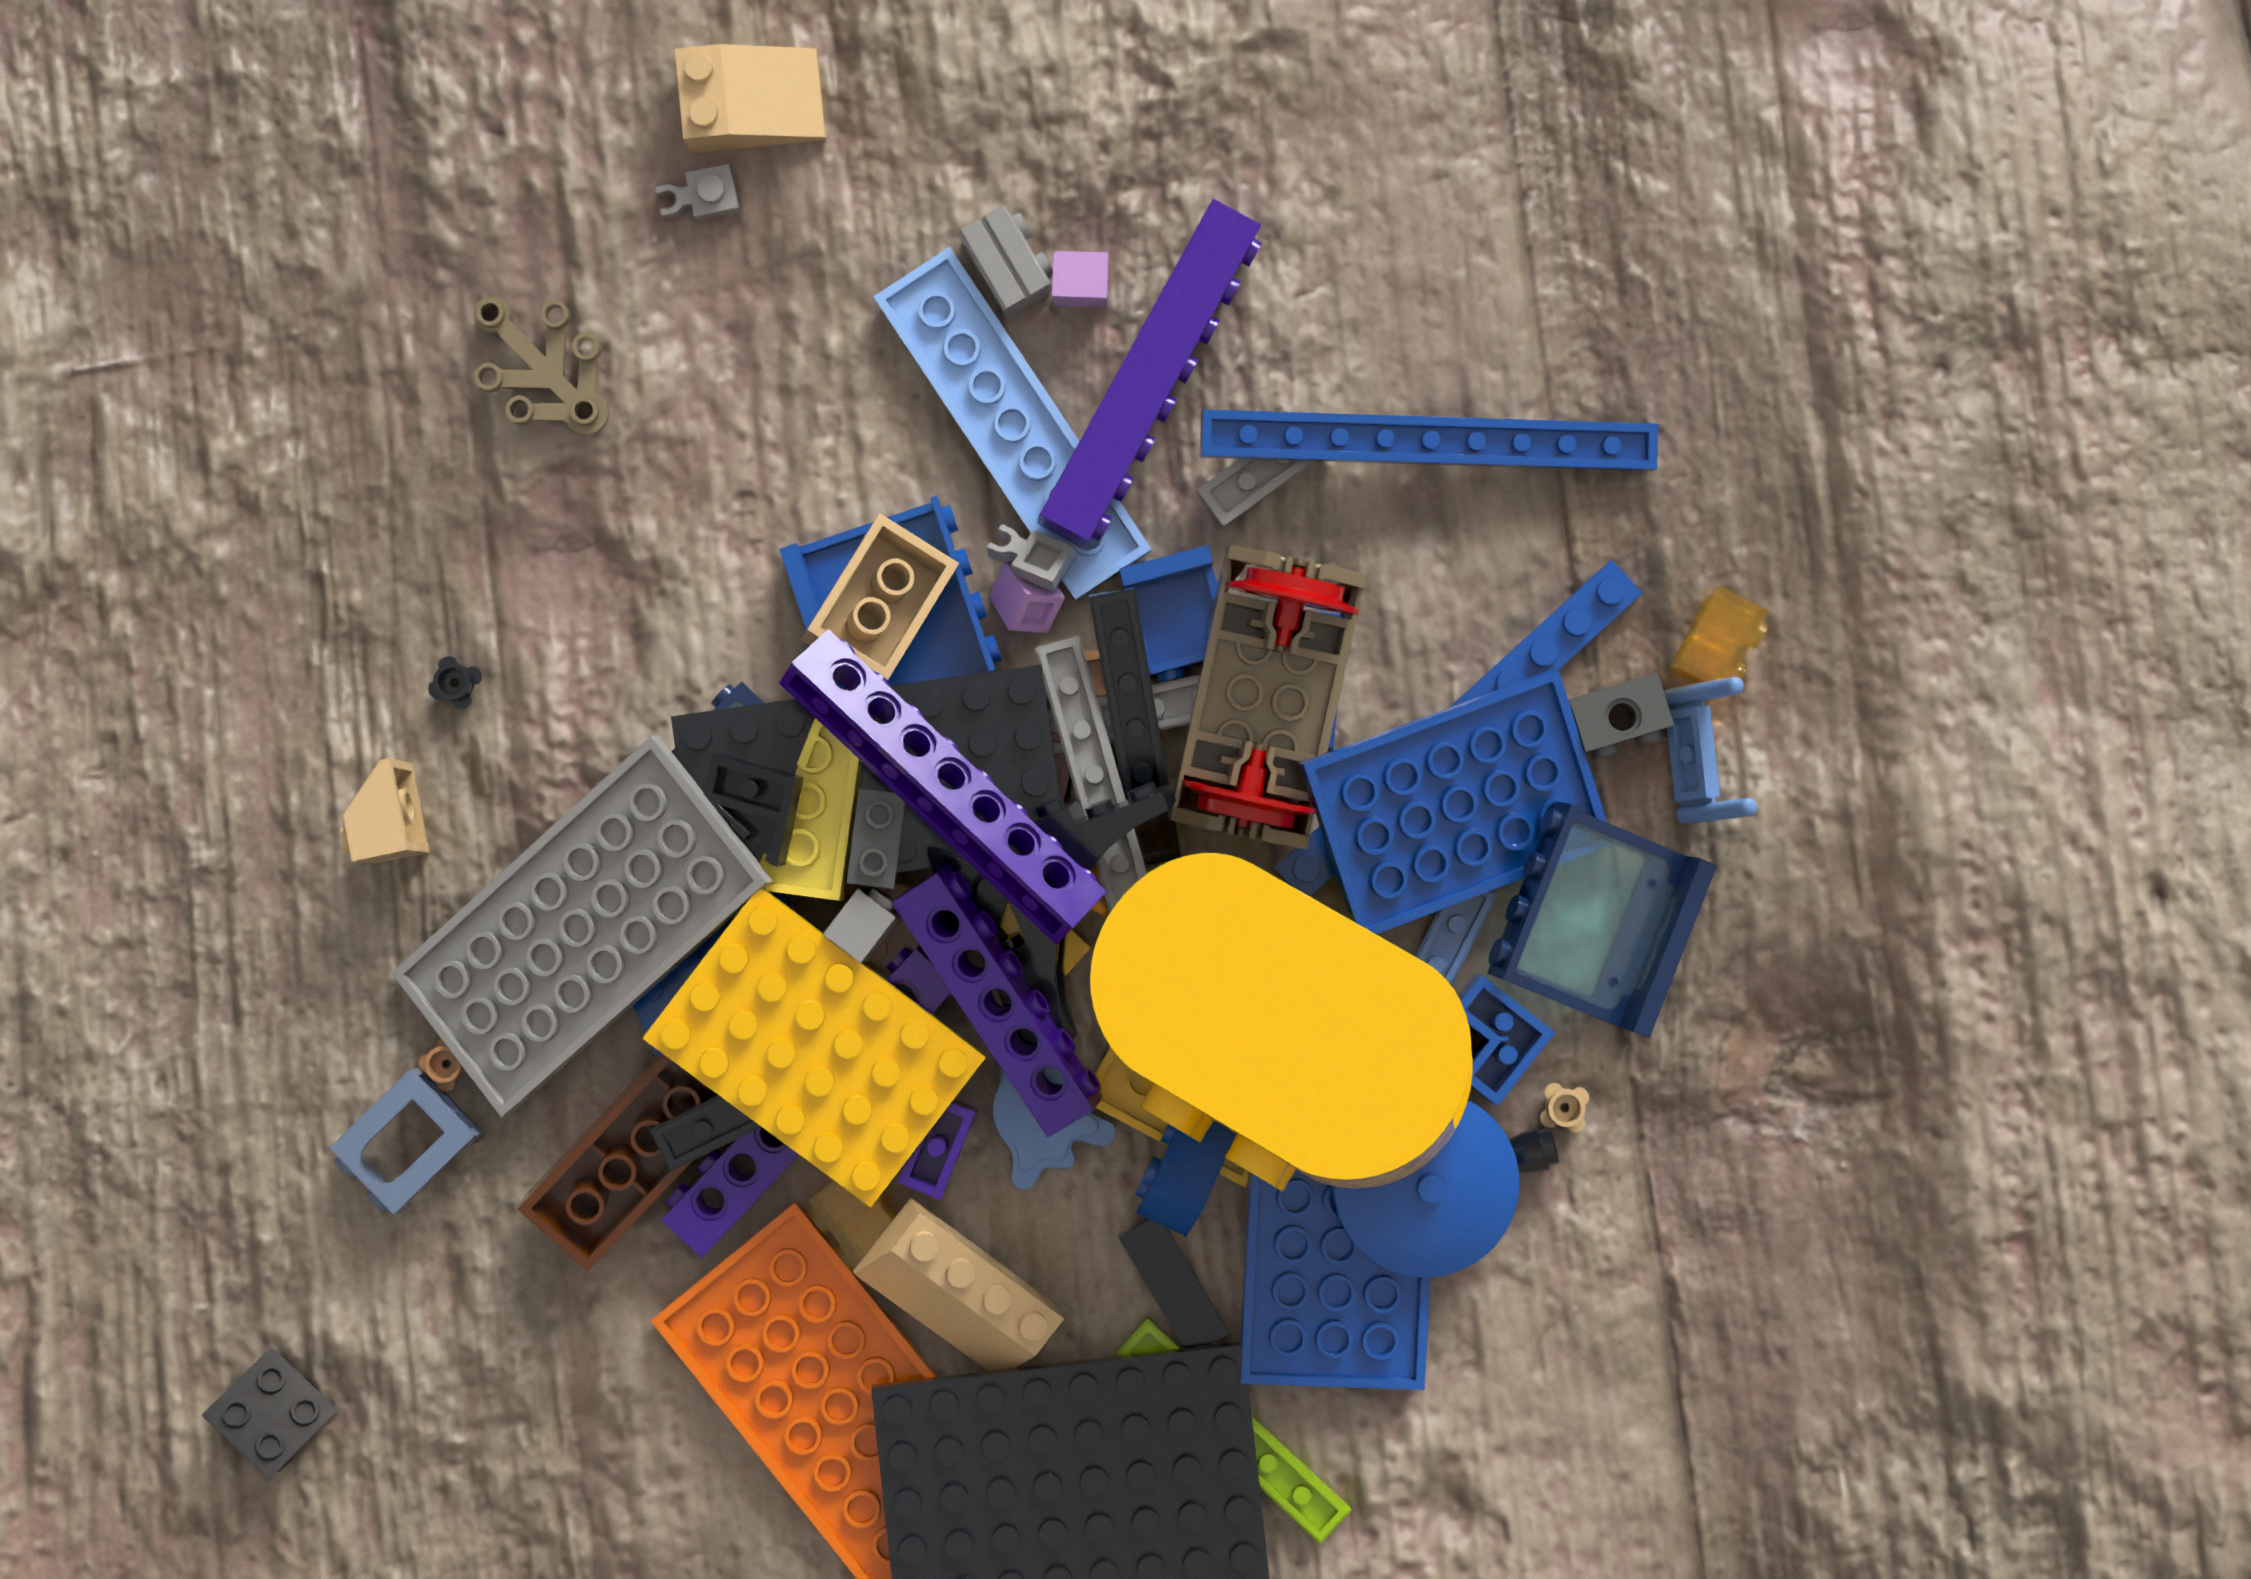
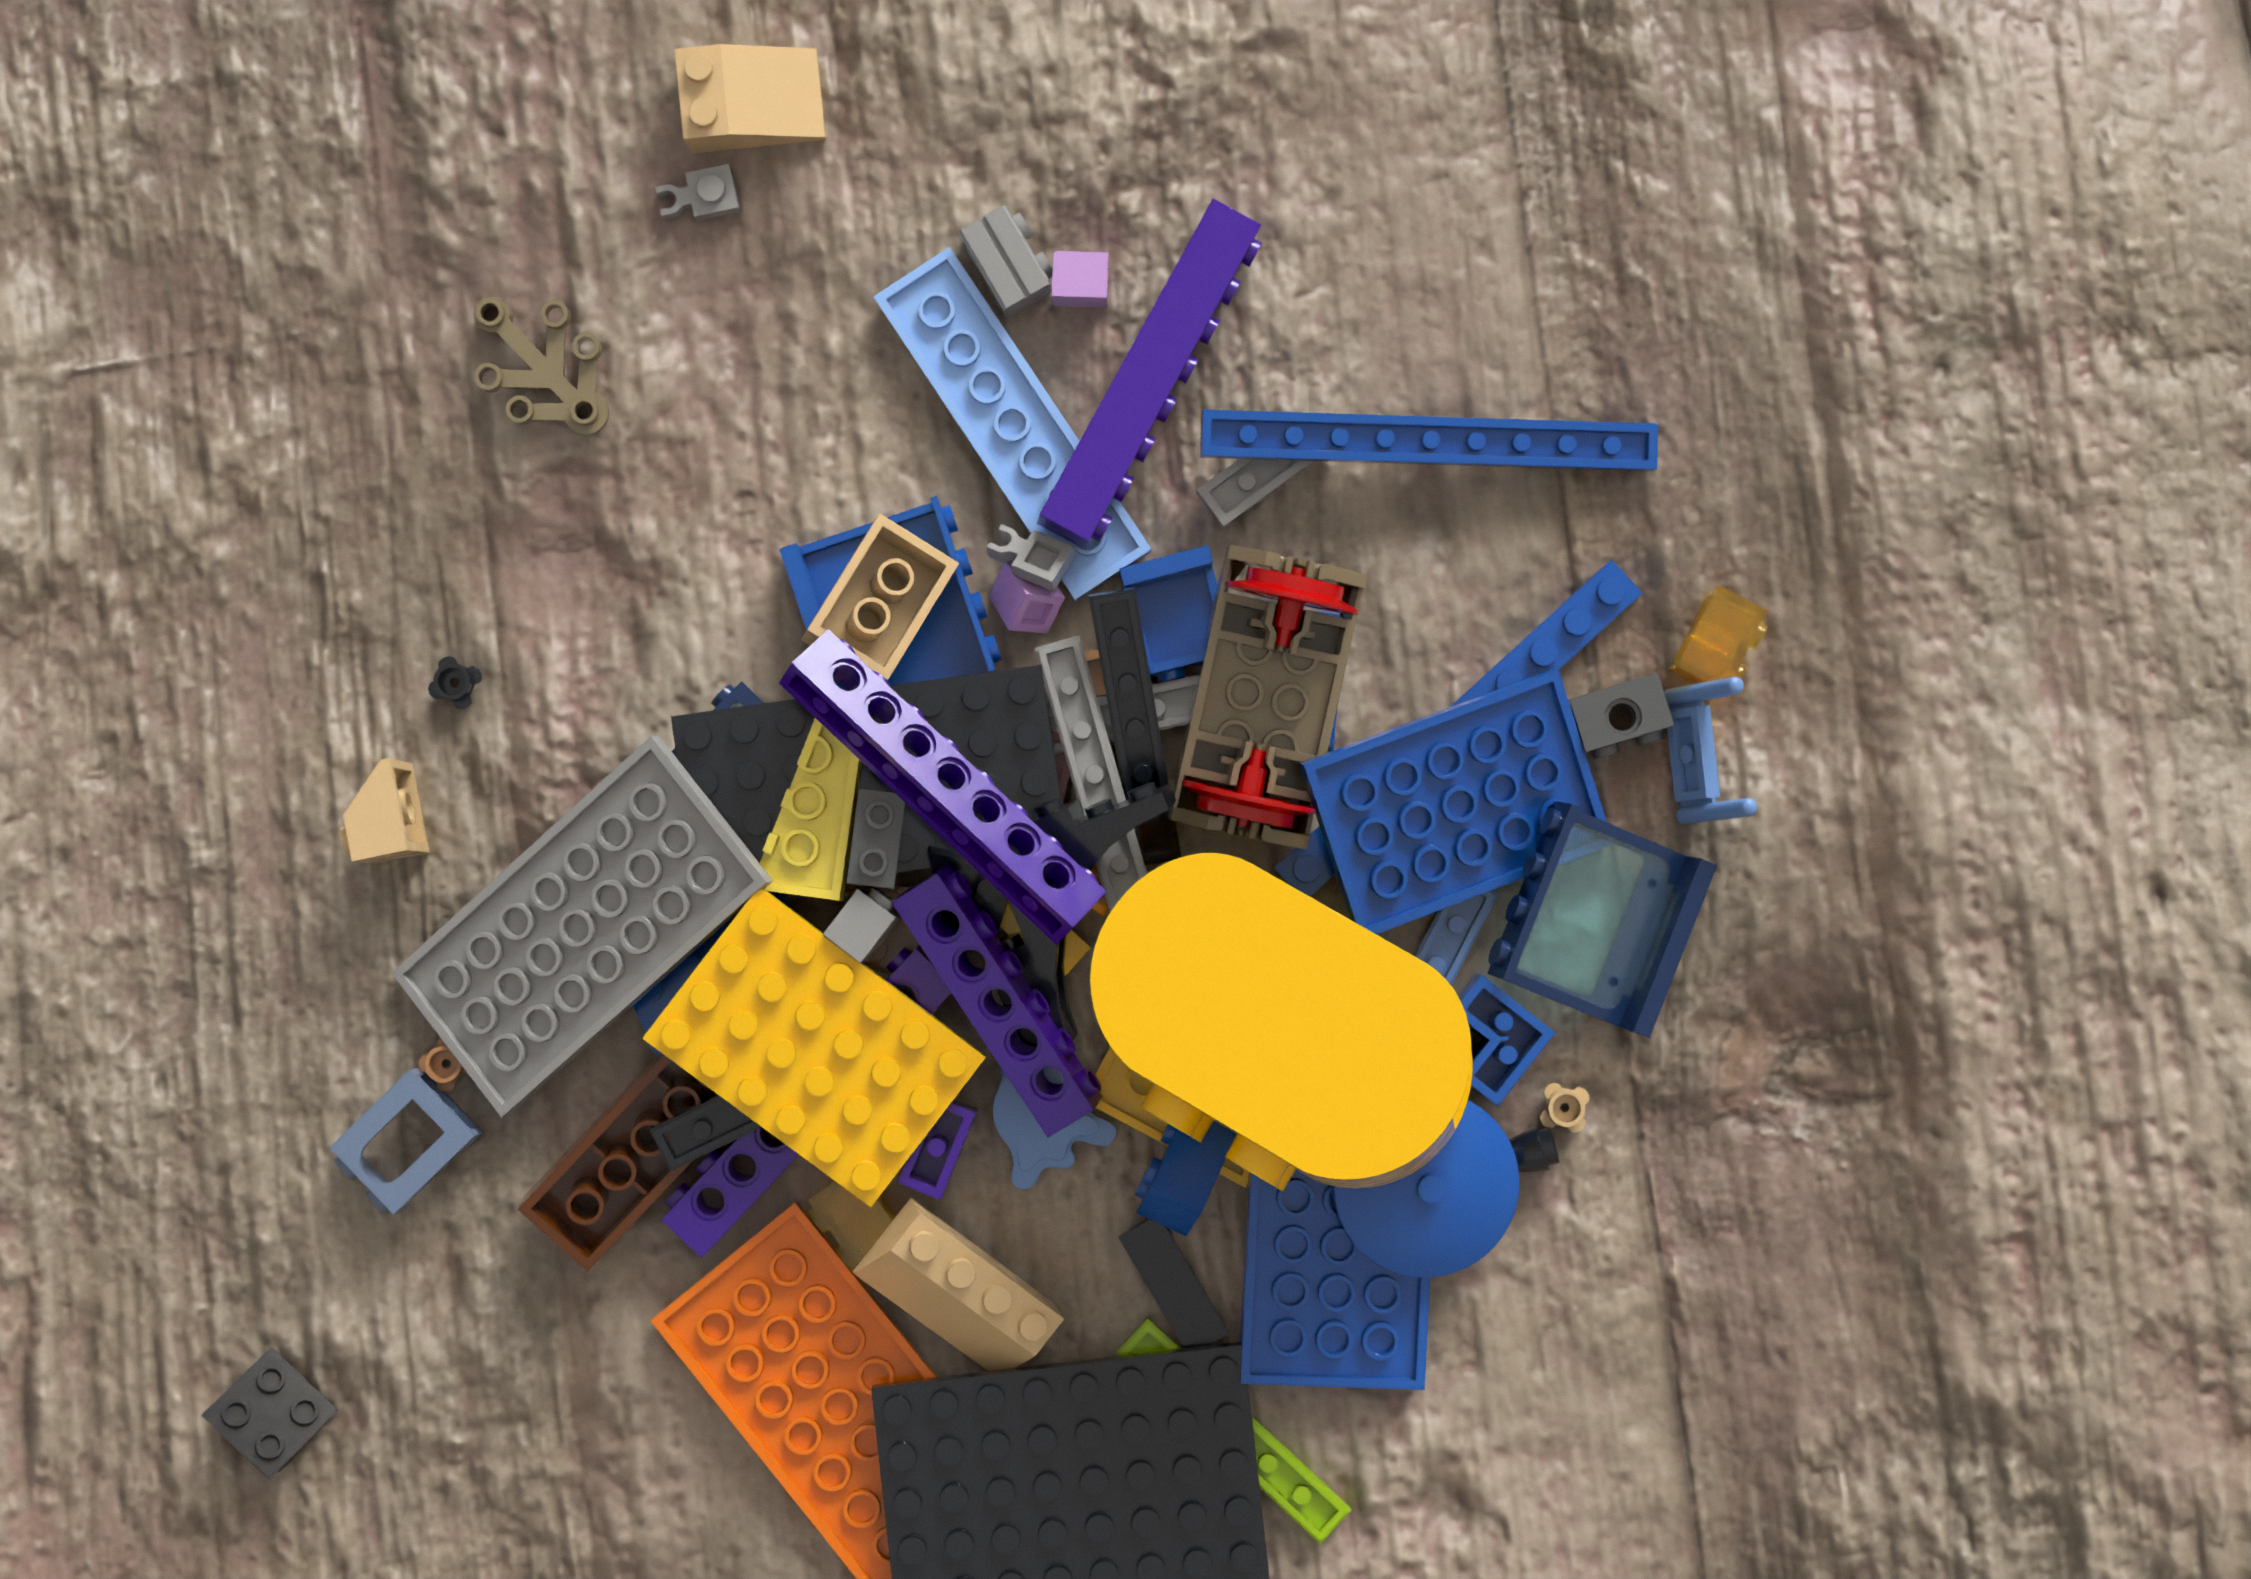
black wing [704,753,804,867] -> none

